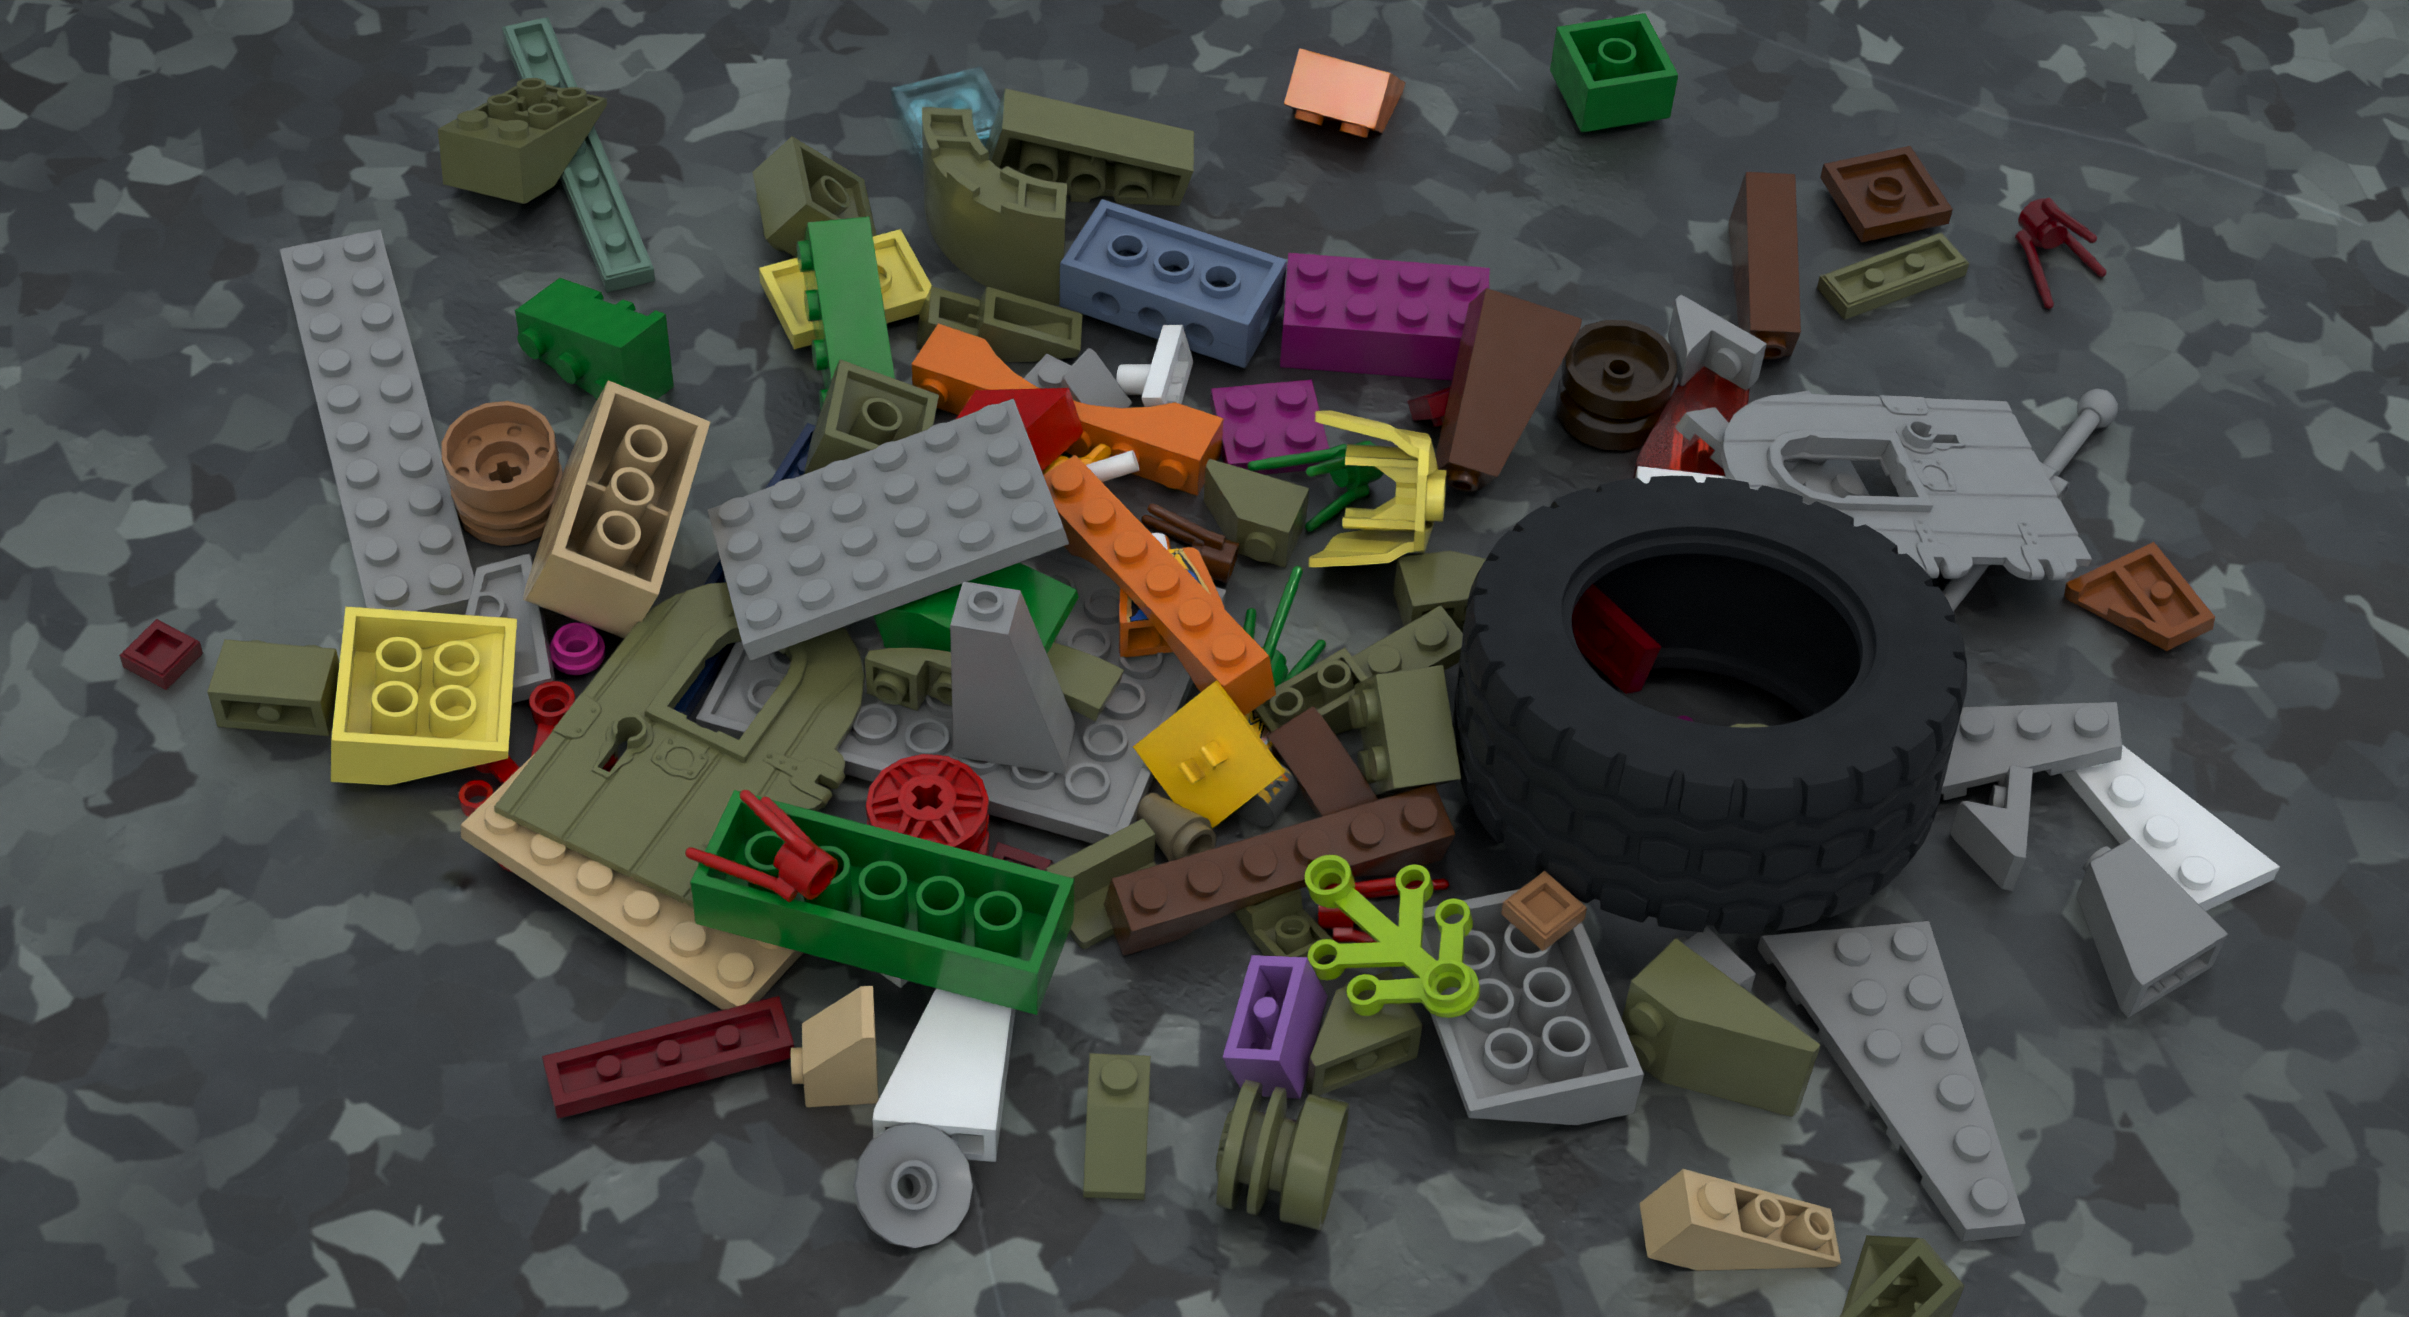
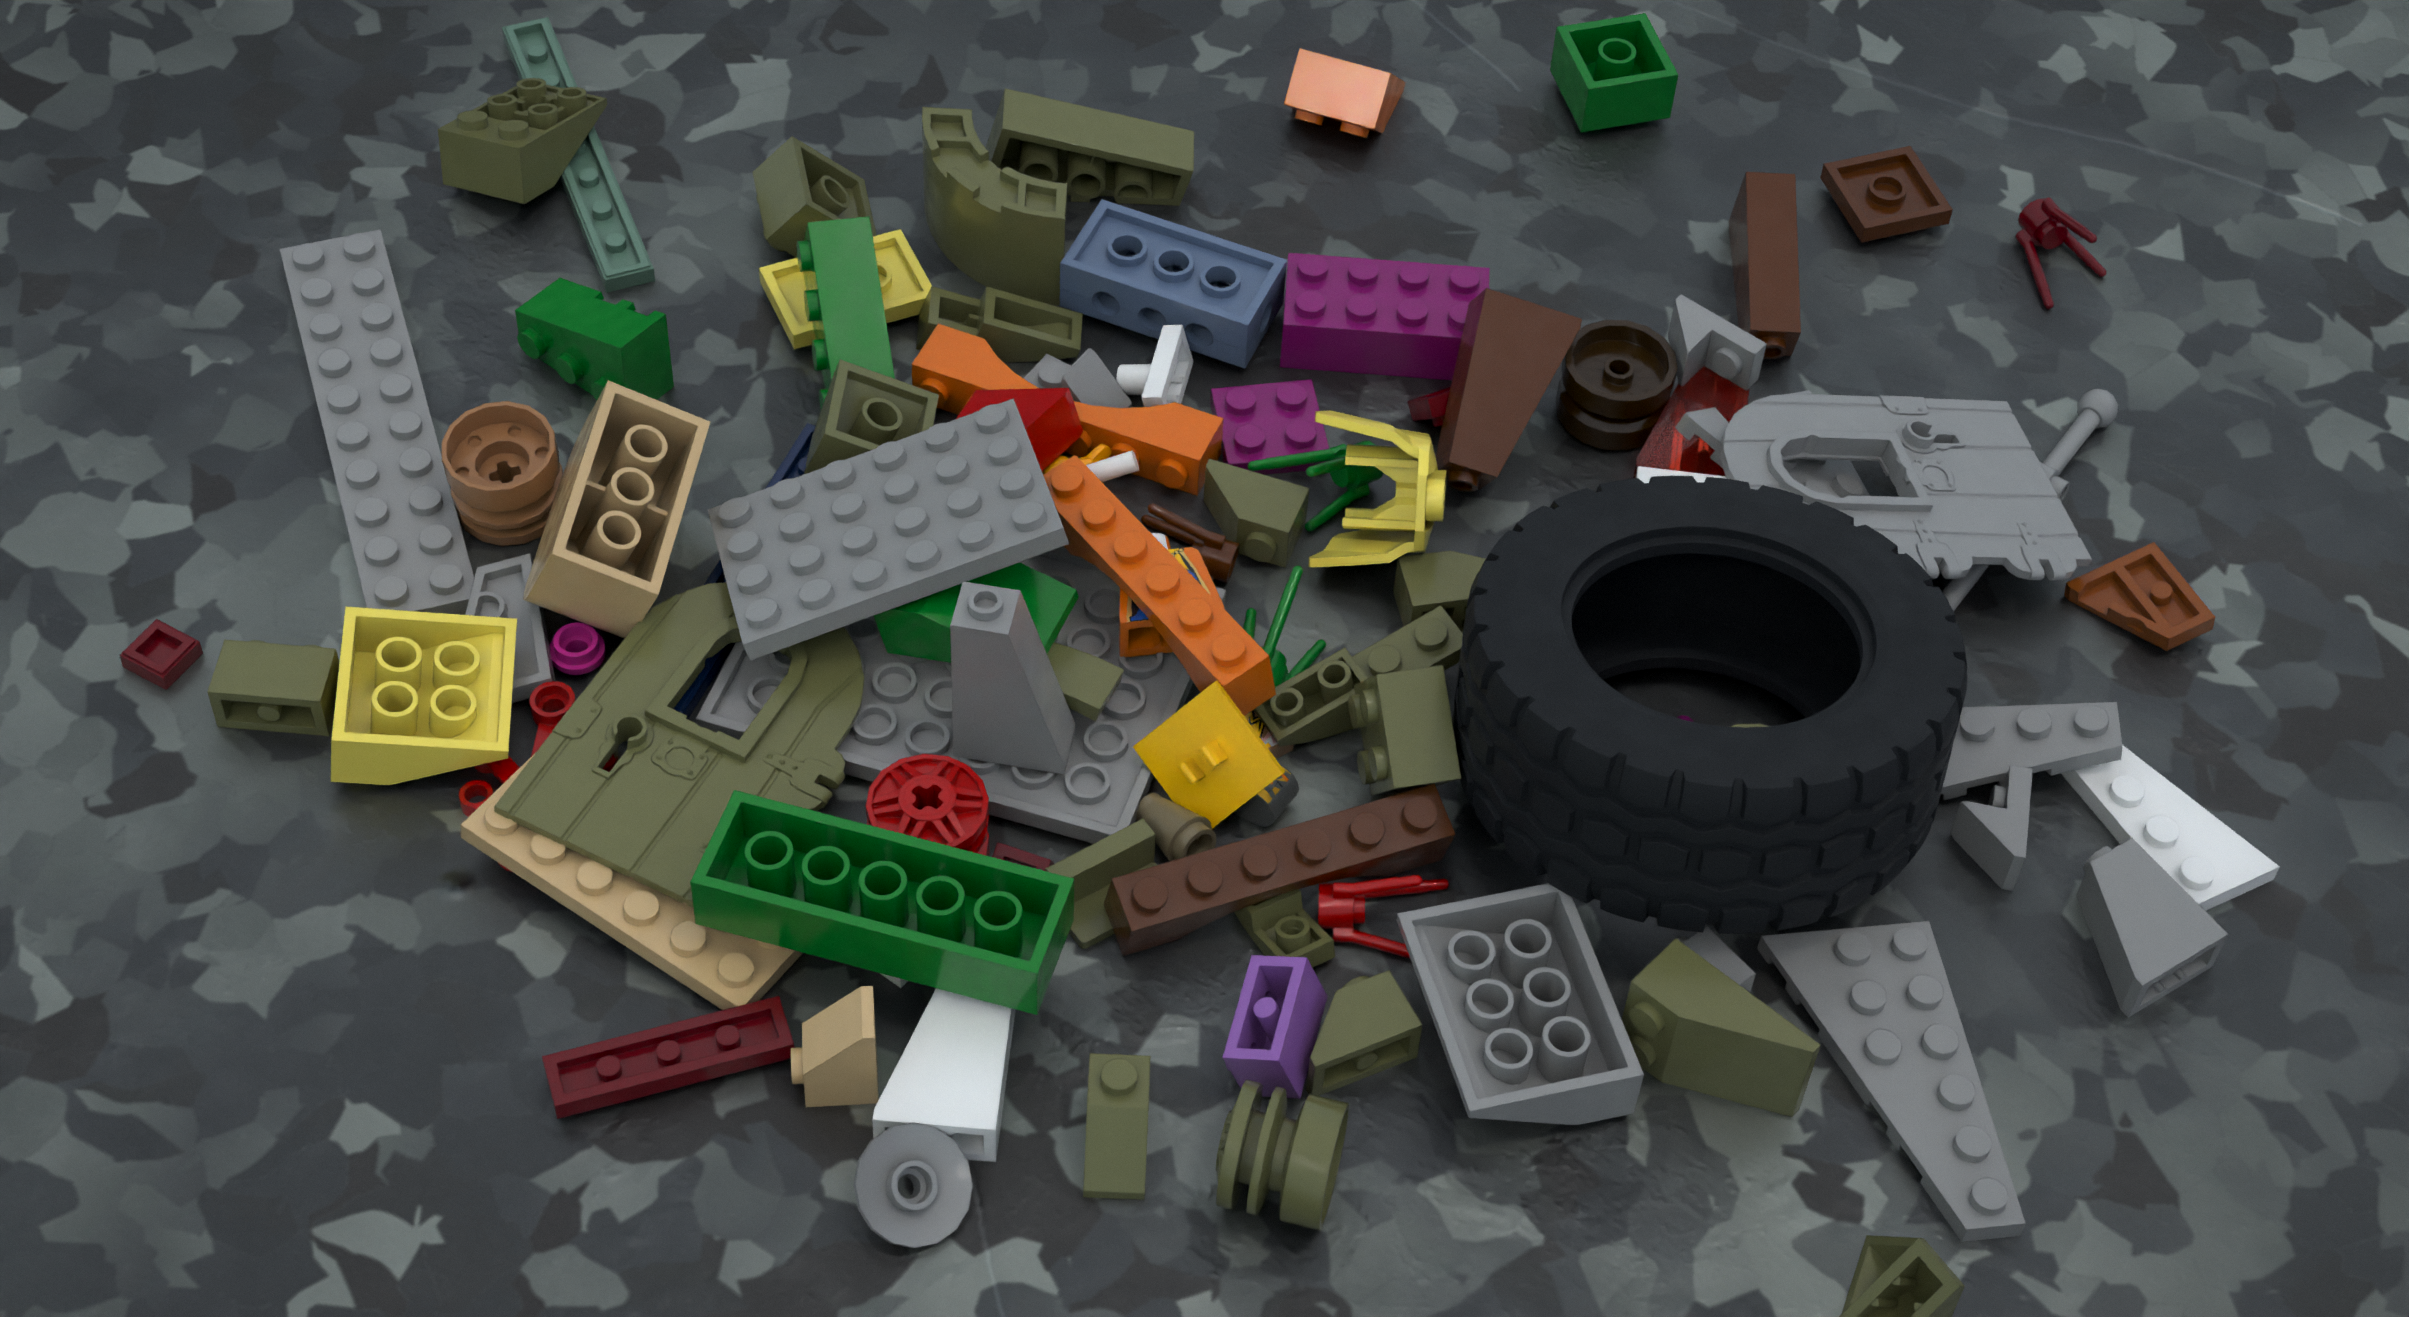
red plant [685,790,838,902] -> none
olive slope [865,648,952,711] -> none
clear light blue plate [891,66,1000,163] -> none
reddish brown slope [1267,706,1378,817] -> none
lime plant [1305,855,1480,1018] -> none
medium nougat tile [1501,871,1587,951] -> none
dark red plate [1571,584,1661,694] -> none
tan slope [1639,1169,1841,1271] -> none
olive tile [1817,232,1969,320] -> none

